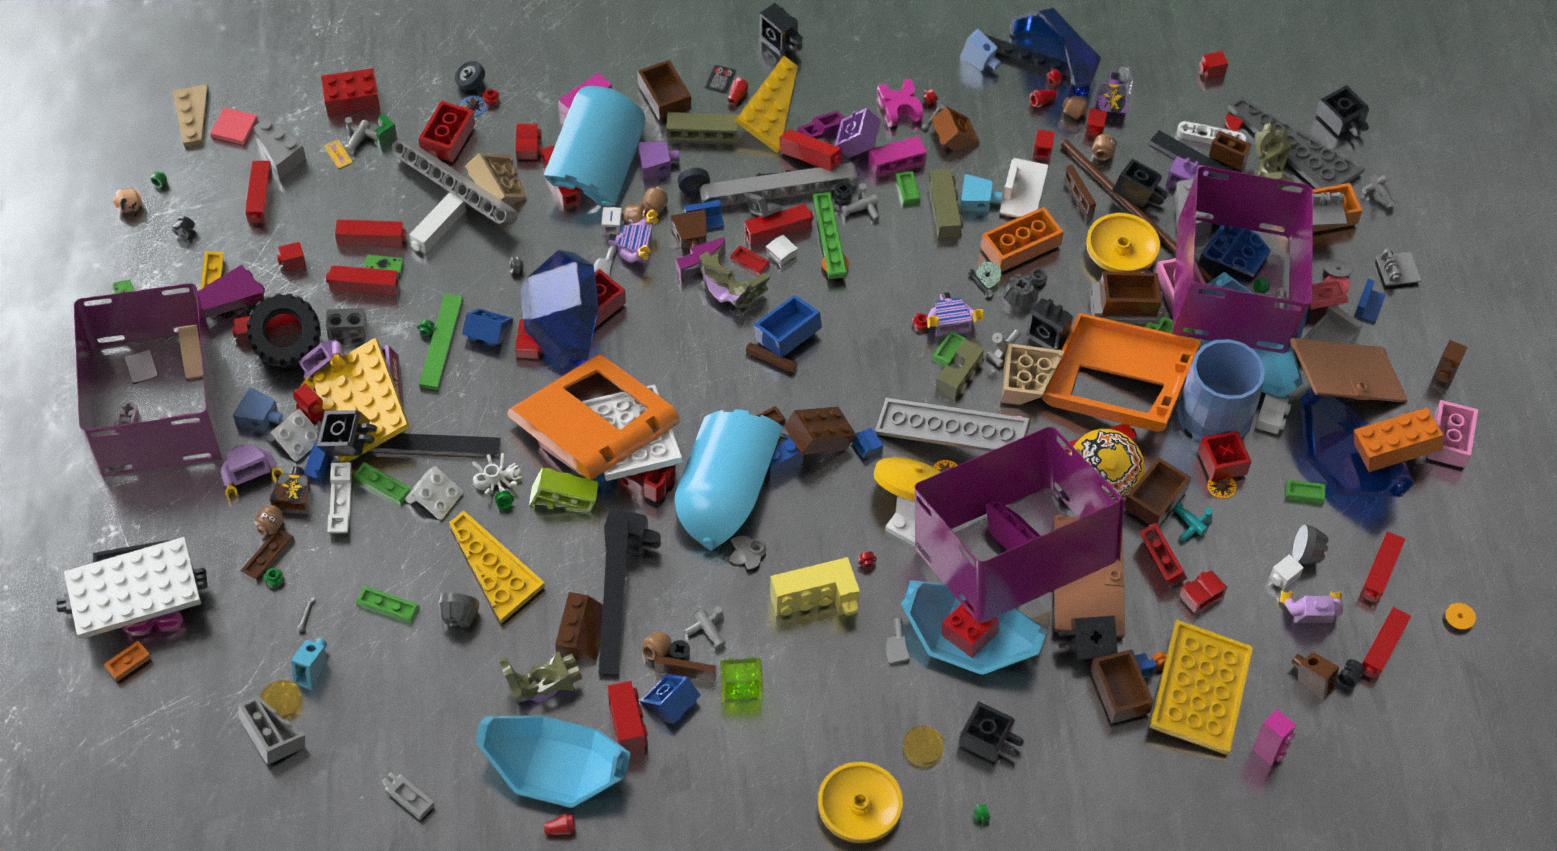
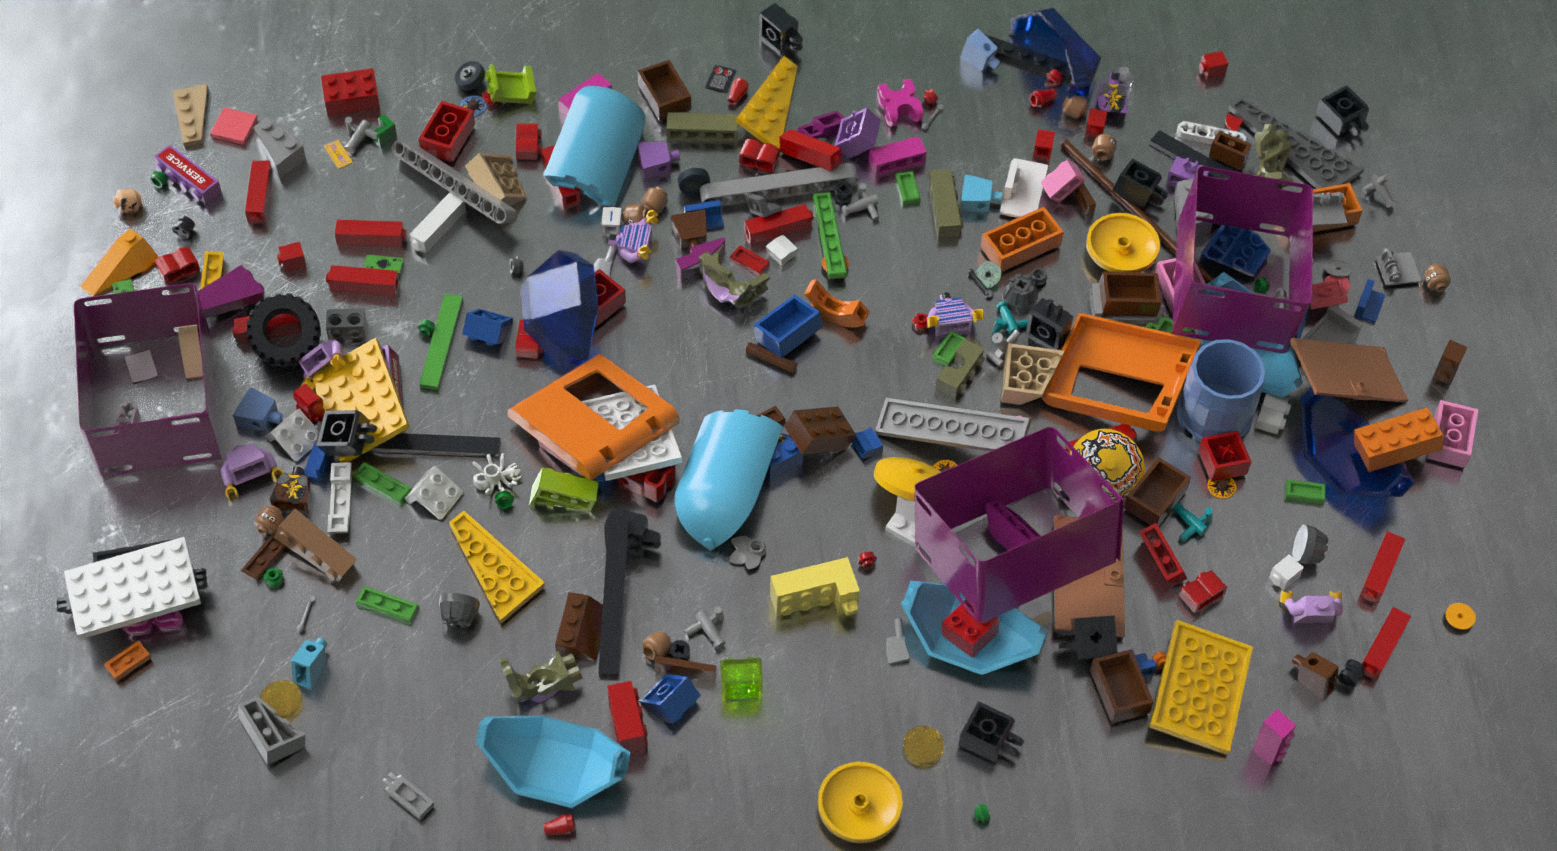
dark orange slope [932,106,980,150] -> none
none -> light orange wedge [80,229,159,297]
none -> brick [153,144,222,205]
none -> red brick [155,247,200,284]
none -> medium nougat wedge [274,509,357,582]
none -> lime panel [485,64,537,104]
none -> red brick [739,139,780,173]
none -> orange arch [804,279,870,327]
none -> teal piece [992,301,1028,335]
none -> bright pink brick [1041,160,1086,203]
none -> medium nougat head [1424,264,1451,292]

